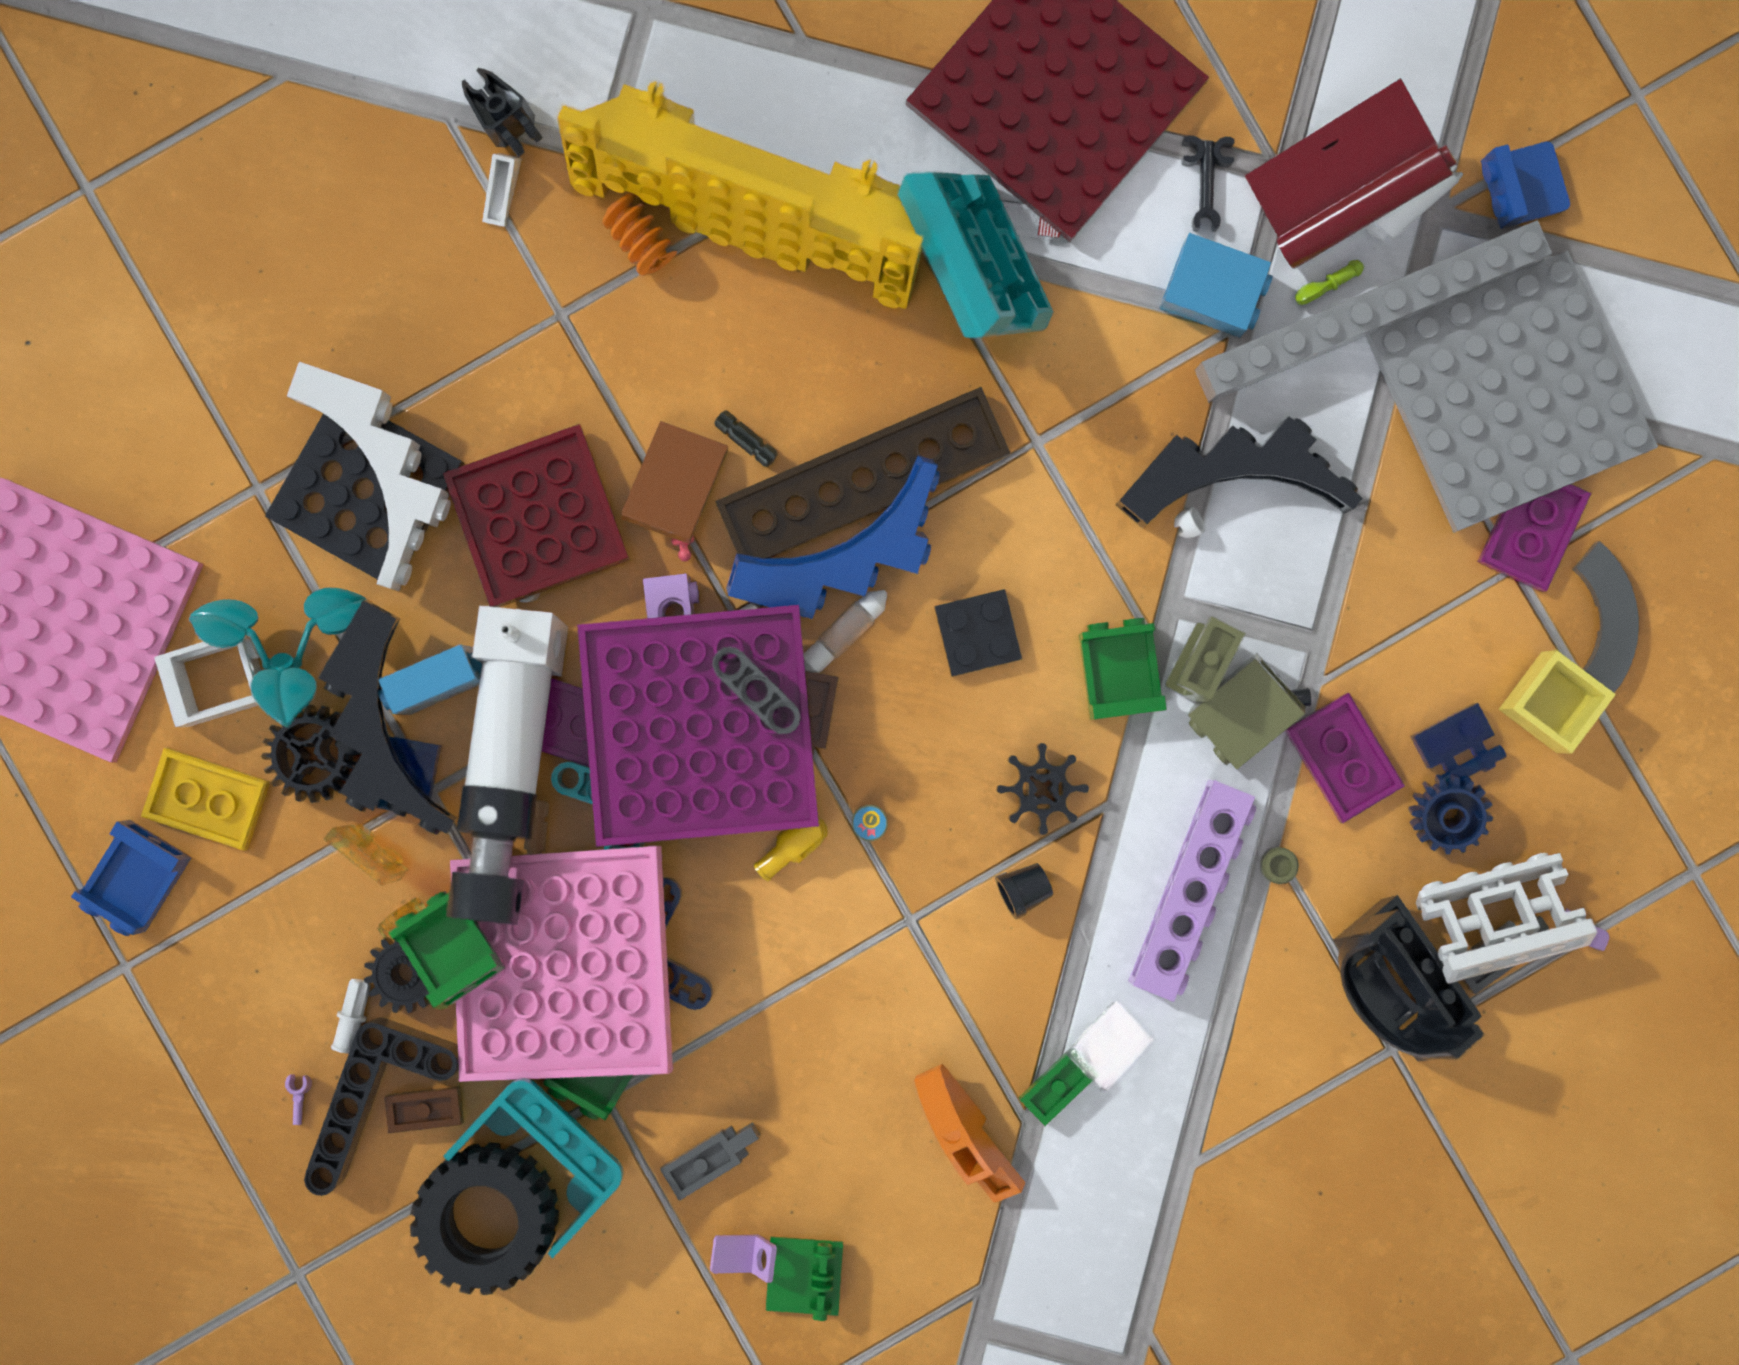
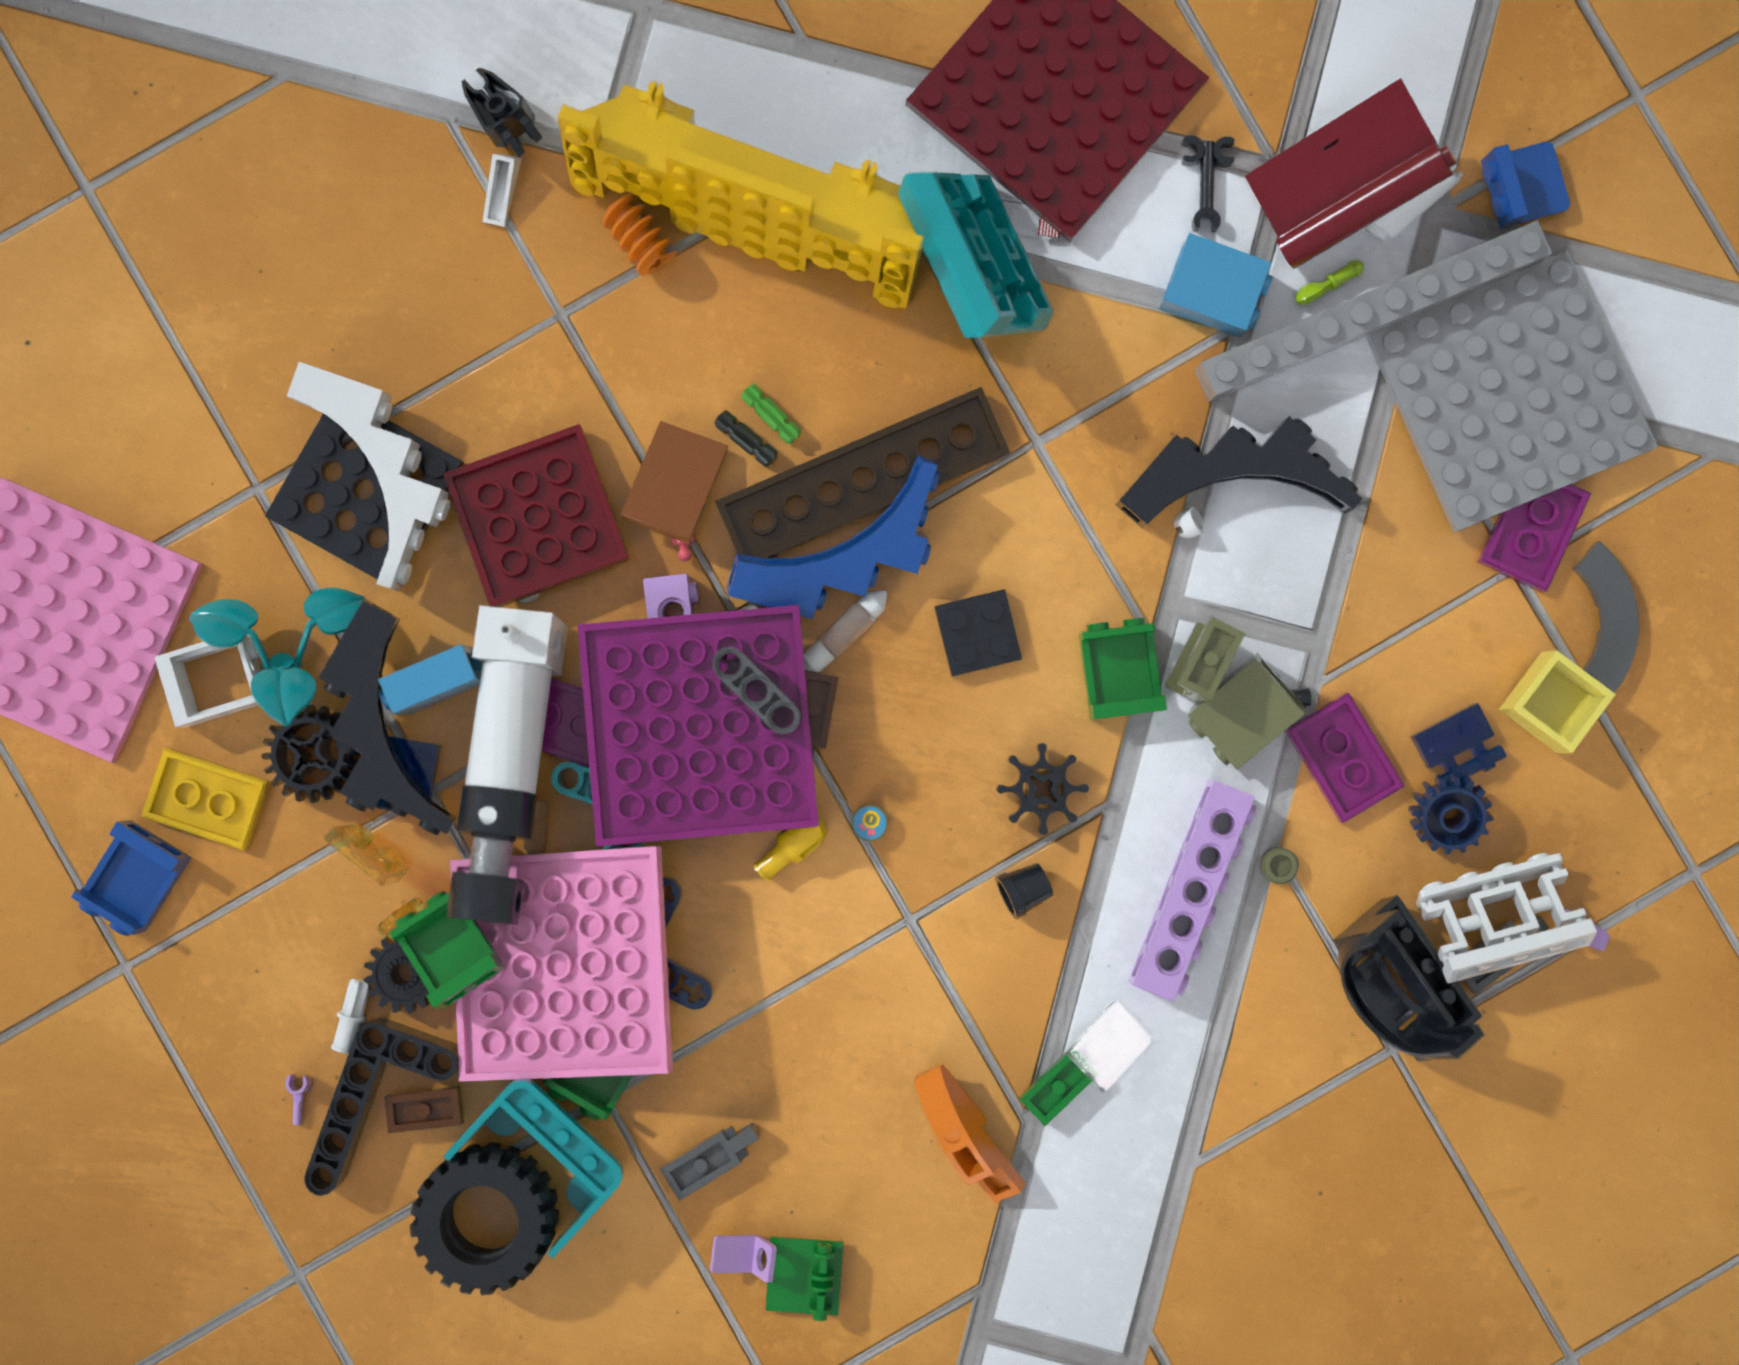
none -> bright green axle [741,384,801,445]

